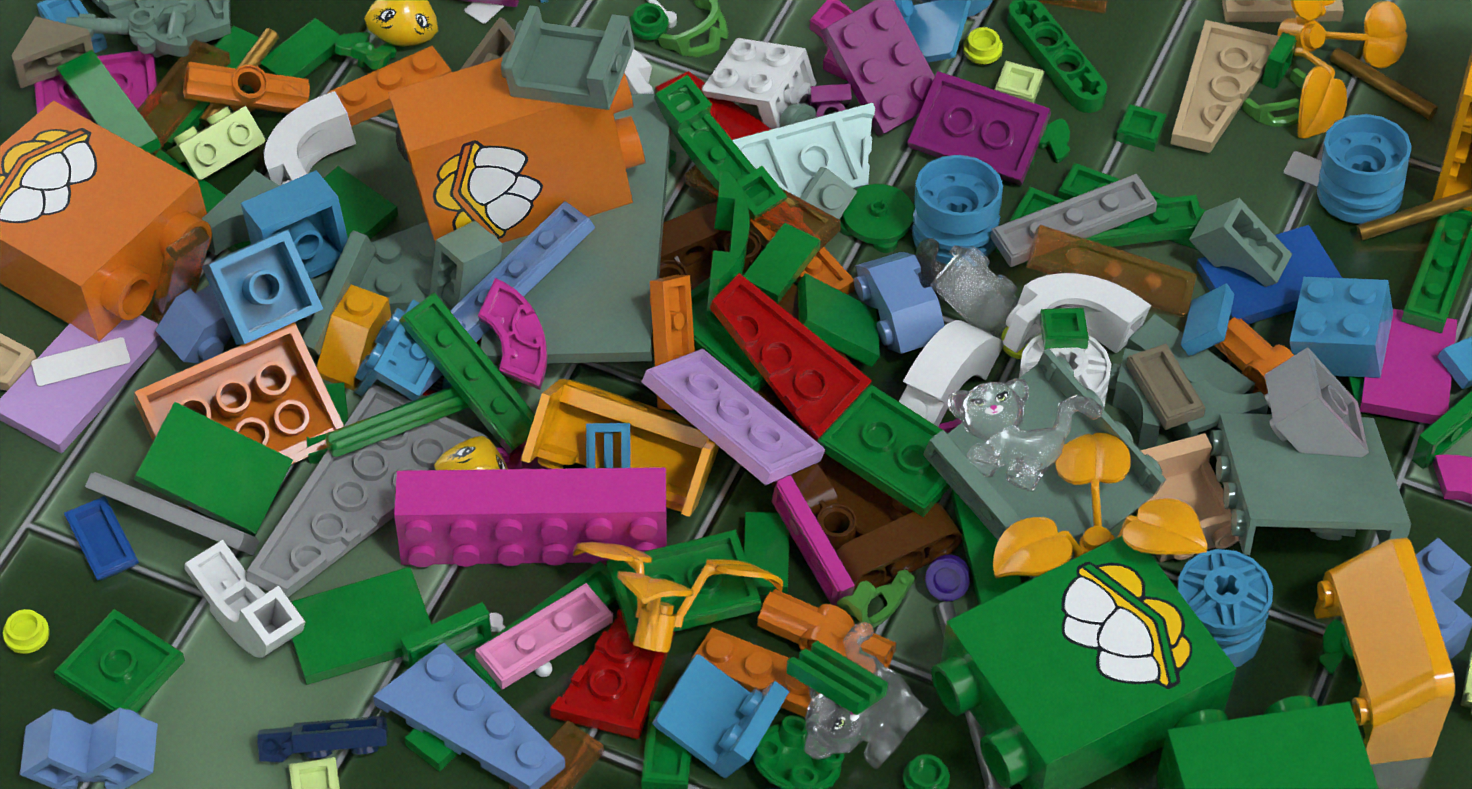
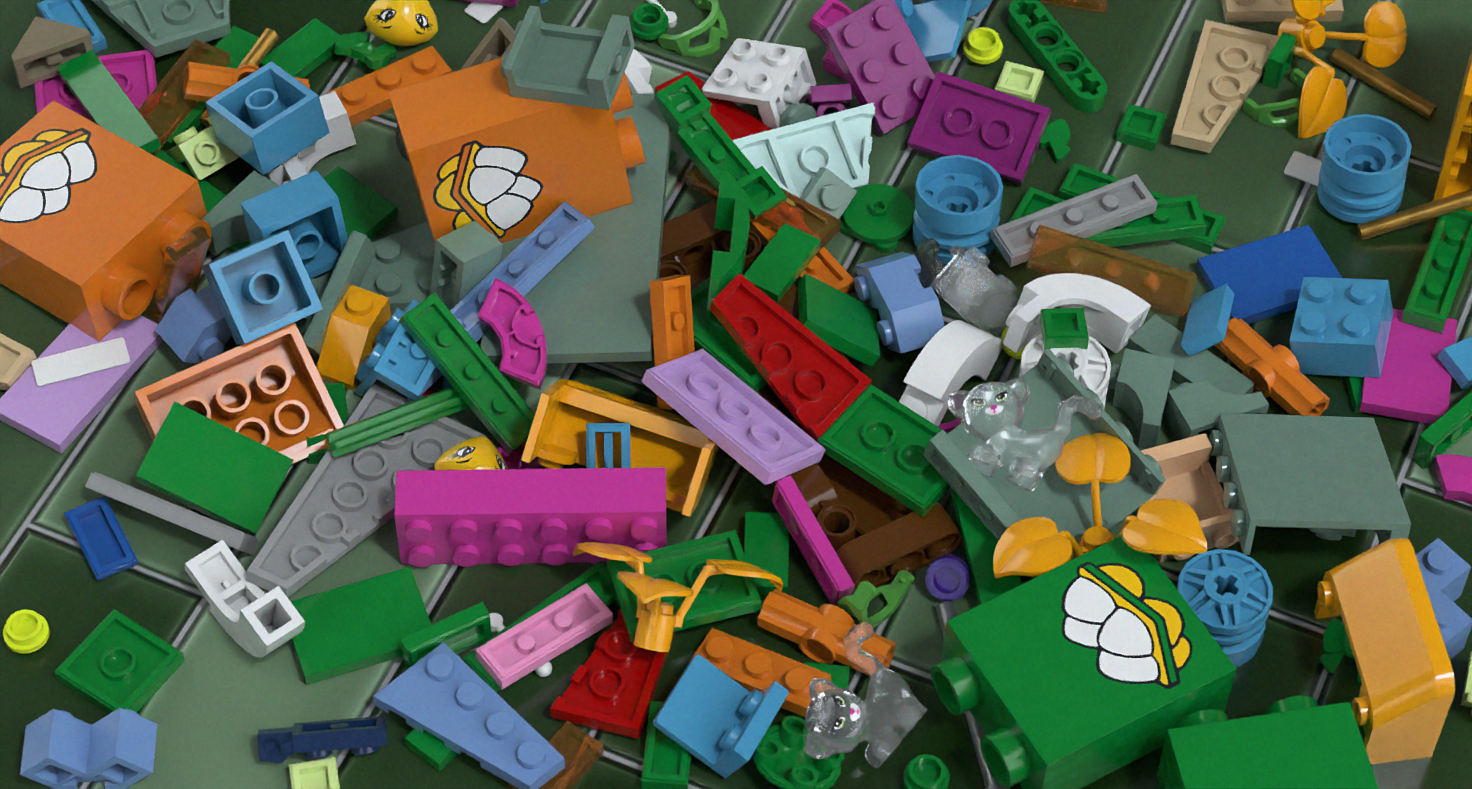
sand green piece [66,0,196,57] -> none
green tile [786,641,888,716] -> none
dark tan tile [1126,344,1206,430] -> none
sand green arch [1189,198,1292,287] -> none
light grey slope [1265,347,1369,457] -> none
none -> dark azure brick [205,61,330,175]

